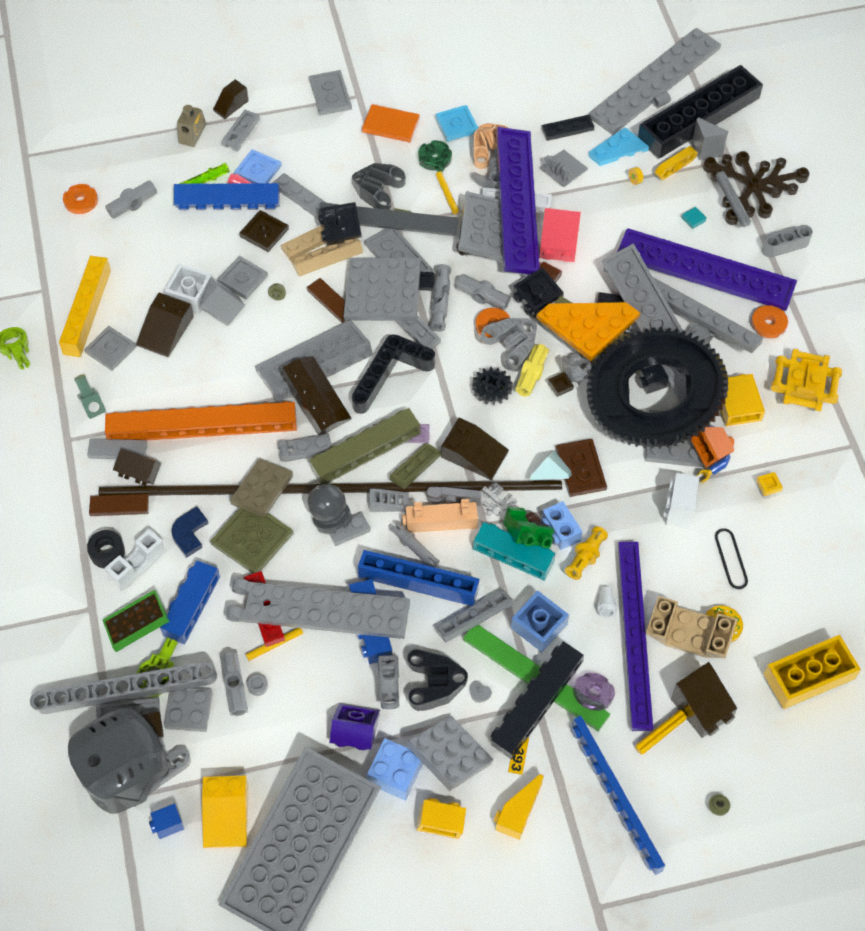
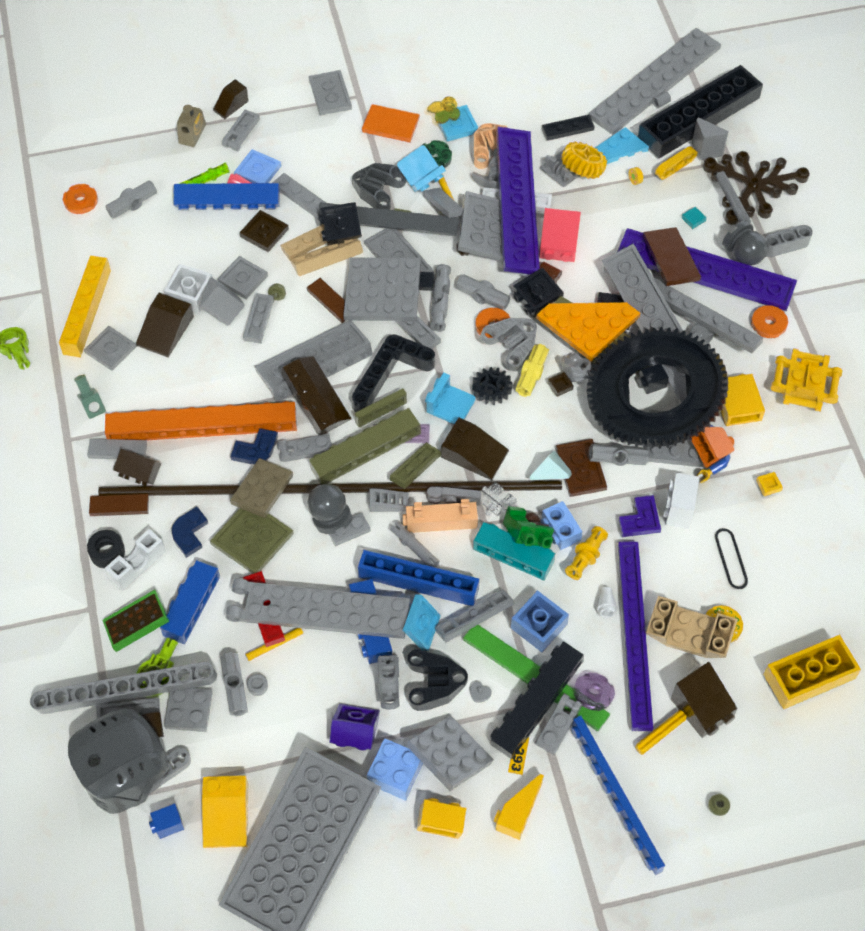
none -> dark blue plate [230,428,278,464]
none -> light grey plate [243,293,274,344]
none -> olive tile [355,388,407,427]
none -> medium azure bracket [397,145,446,192]
none -> medium azure plate [403,595,441,651]
none -> light grey tile [424,187,463,218]
none -> medium azure bracket [425,372,476,424]
none -> clear yellow plate [427,96,460,124]
none -> light grey plate [536,694,583,755]
none -> yellow gear [561,141,607,179]
none -> light grey piece [589,443,649,466]
none -> dark purple plate [618,495,661,537]
none -> reddish brown tile [643,227,701,286]
none -> dark grey tile [722,220,768,265]

